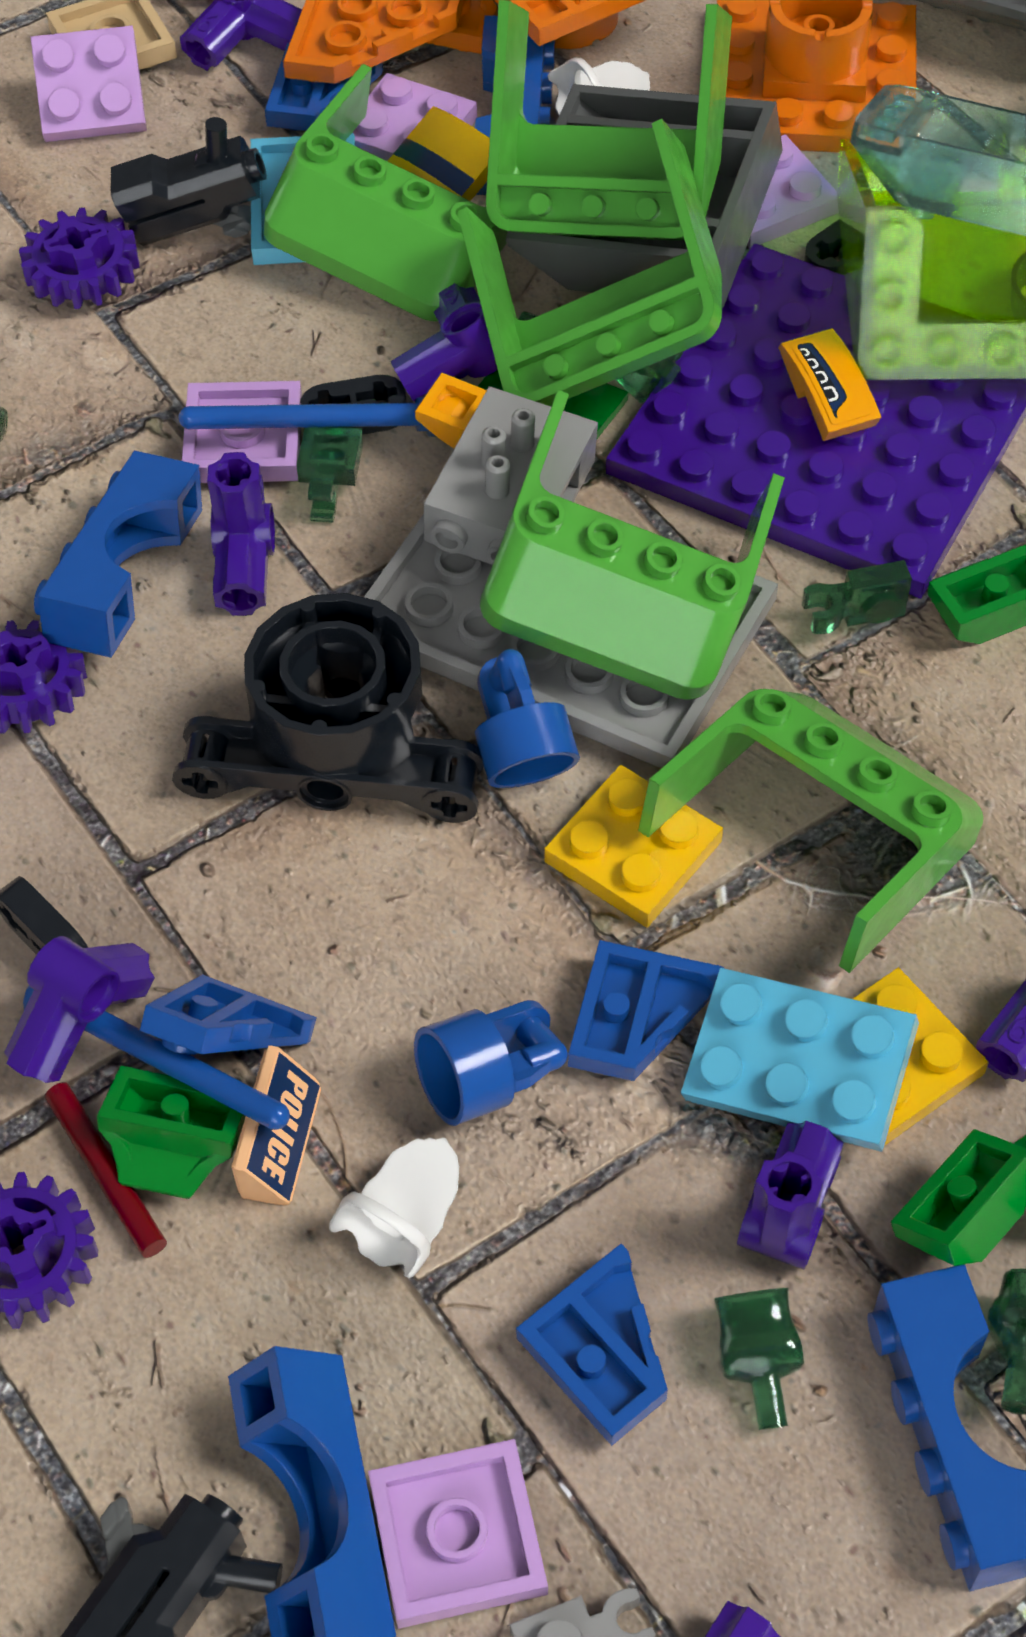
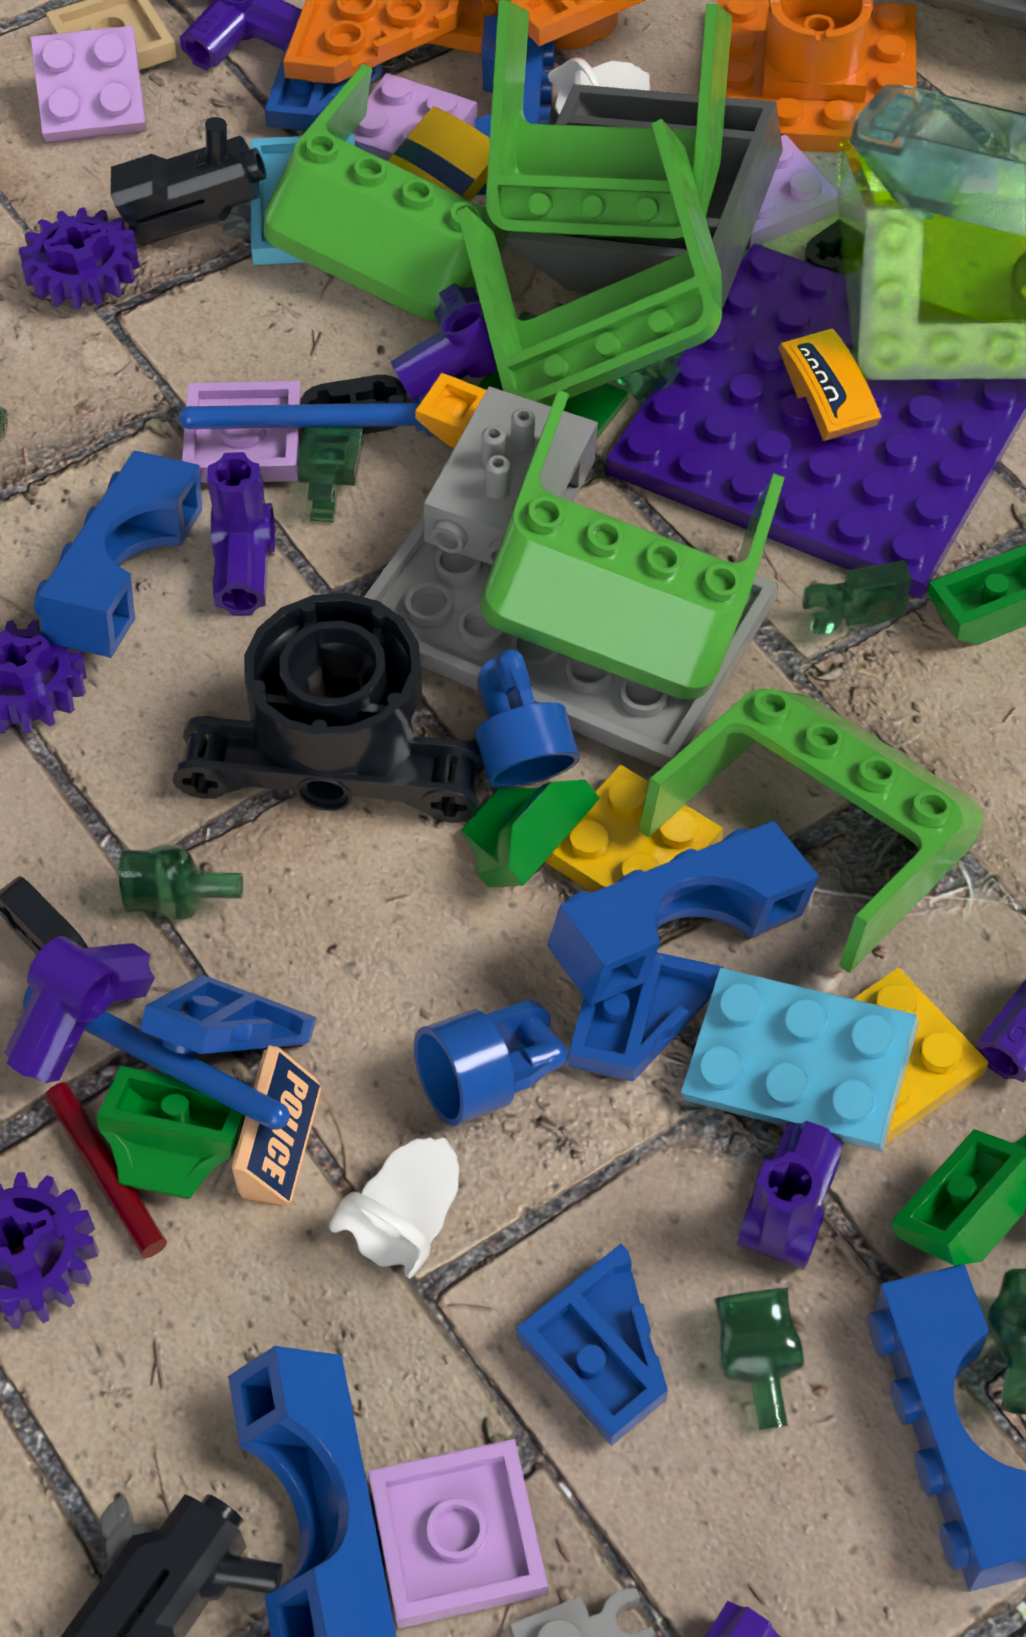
none -> clear green piece [119,844,244,920]
none -> green slope [461,780,600,887]
none -> blue arch [547,821,819,1006]

